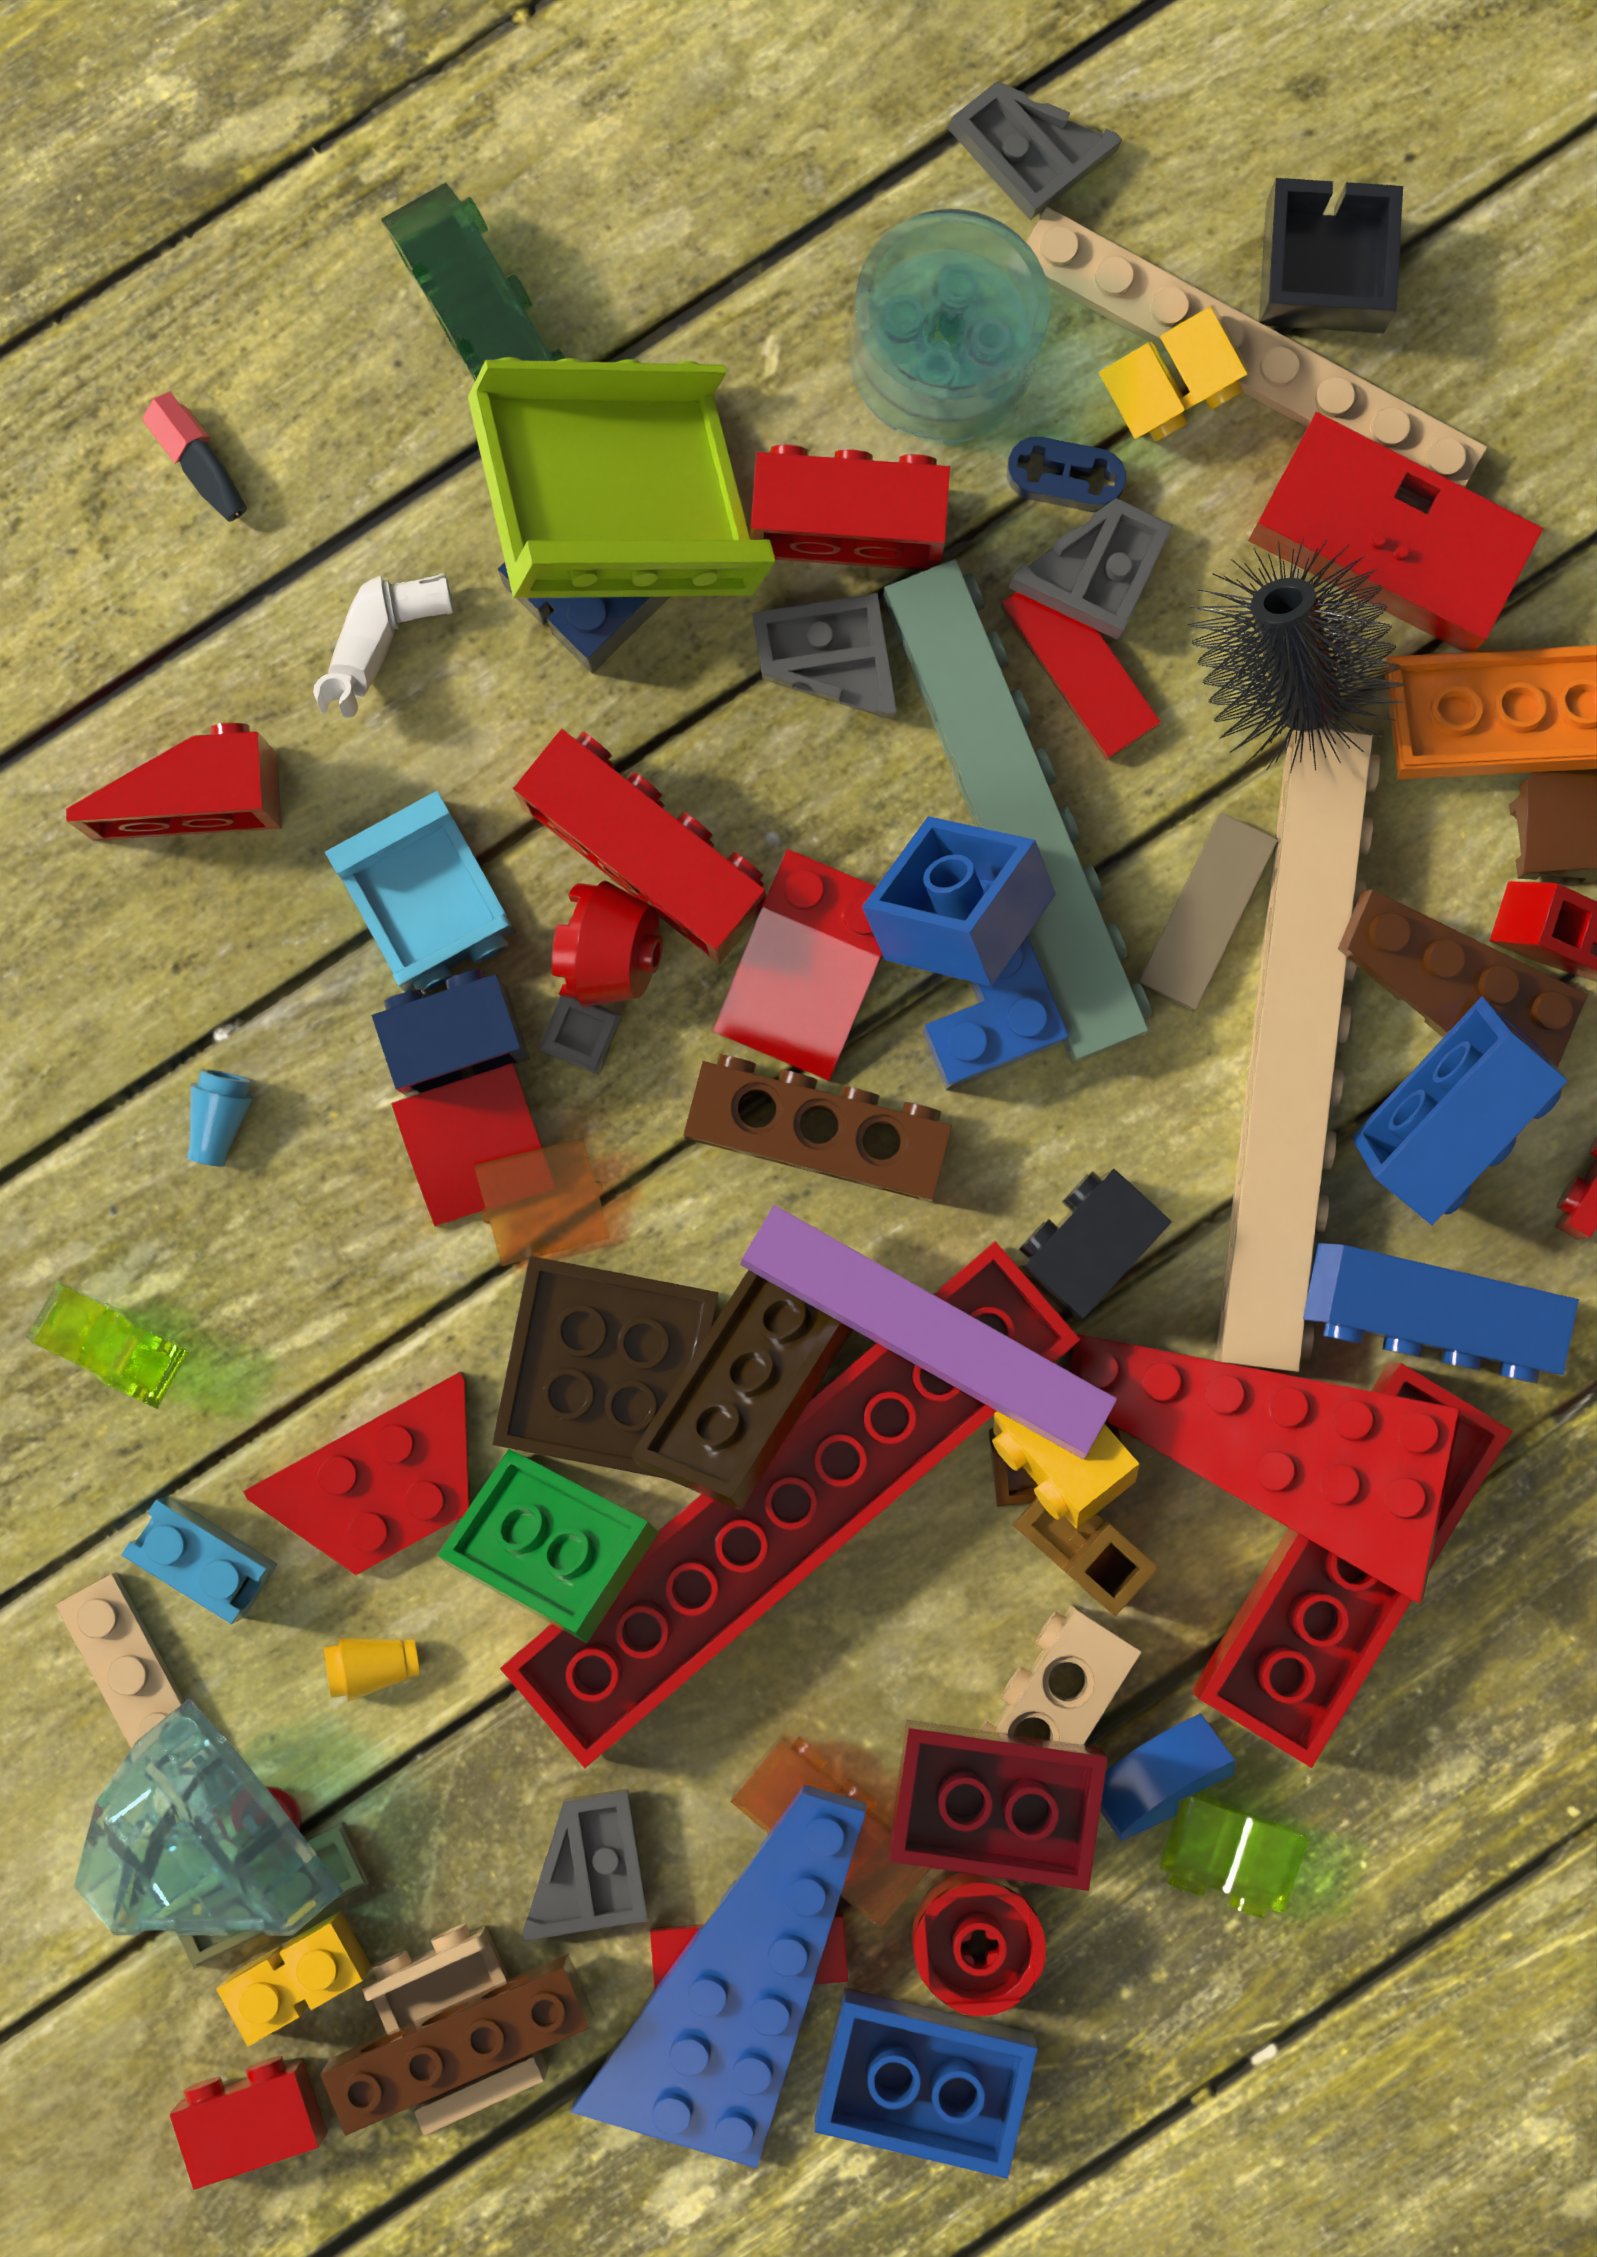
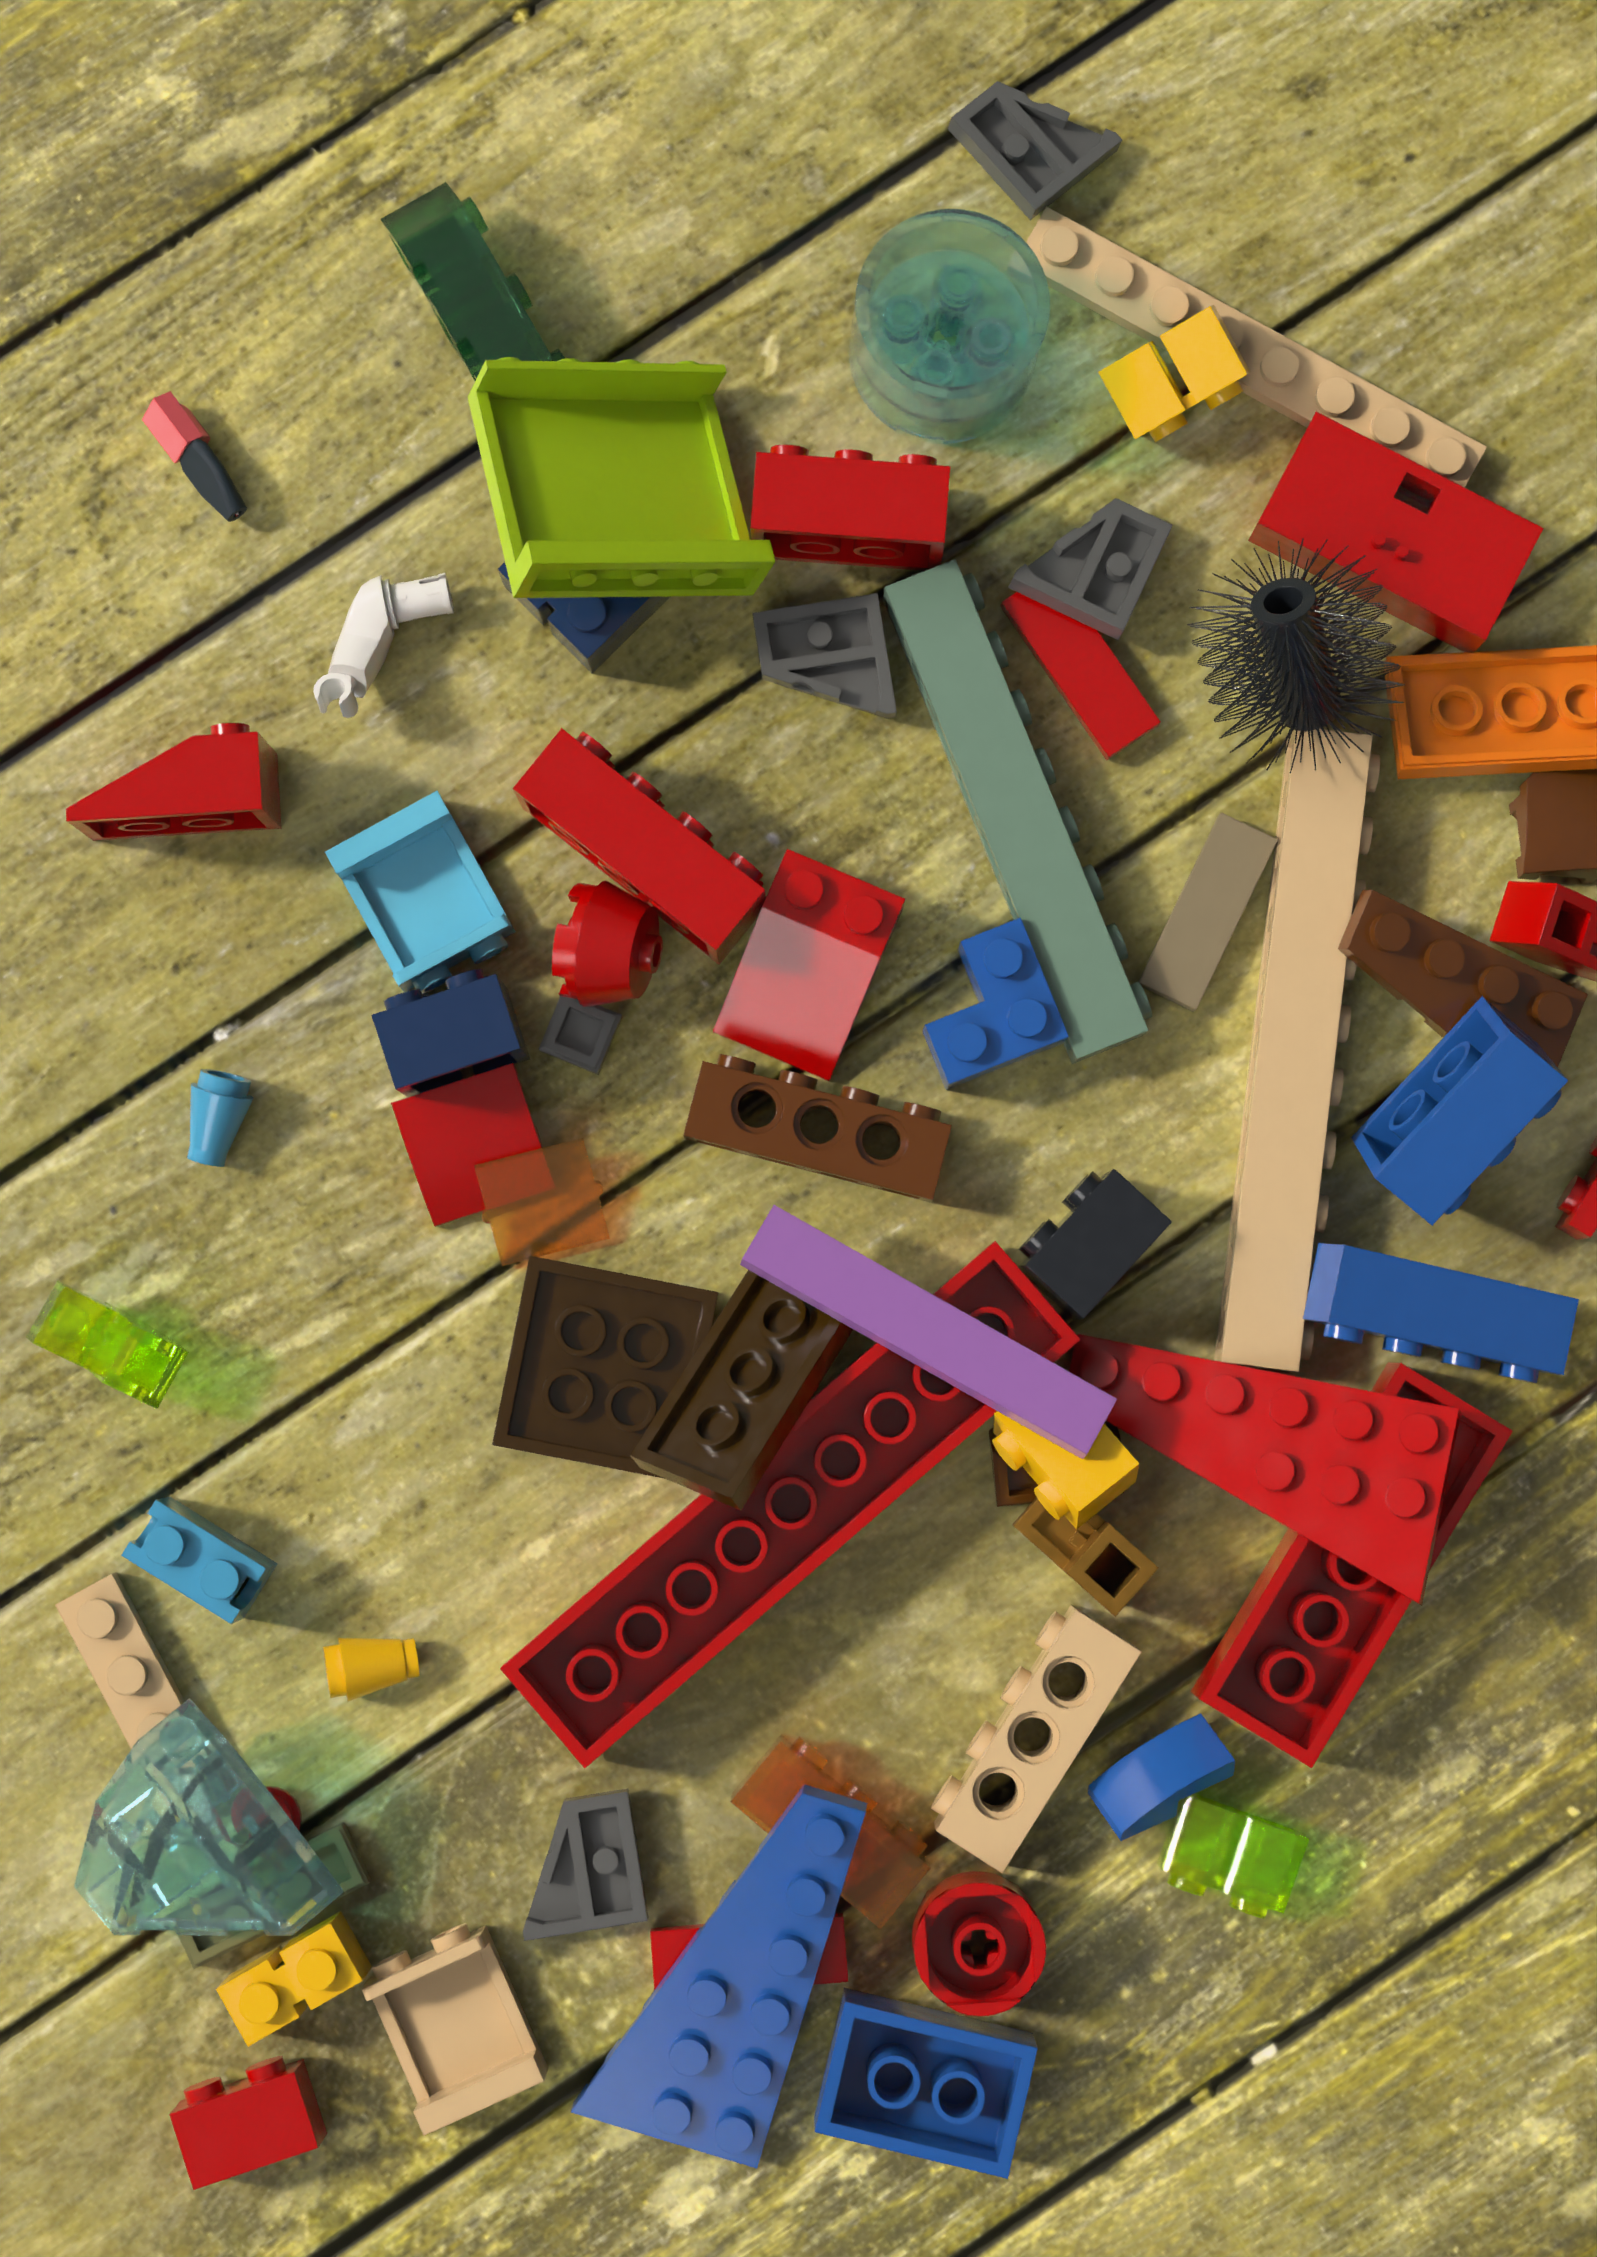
red wing [243,1372,471,1575] -> none
reddish brown brick [320,1953,594,2136] -> none
green plate [437,1449,659,1643] -> none
blue brick [862,816,1056,987] -> none
dark red brick [888,1719,1108,1891] -> none
dark blue beam [1007,437,1126,512] -> none
black piece [1259,178,1403,334] -> none

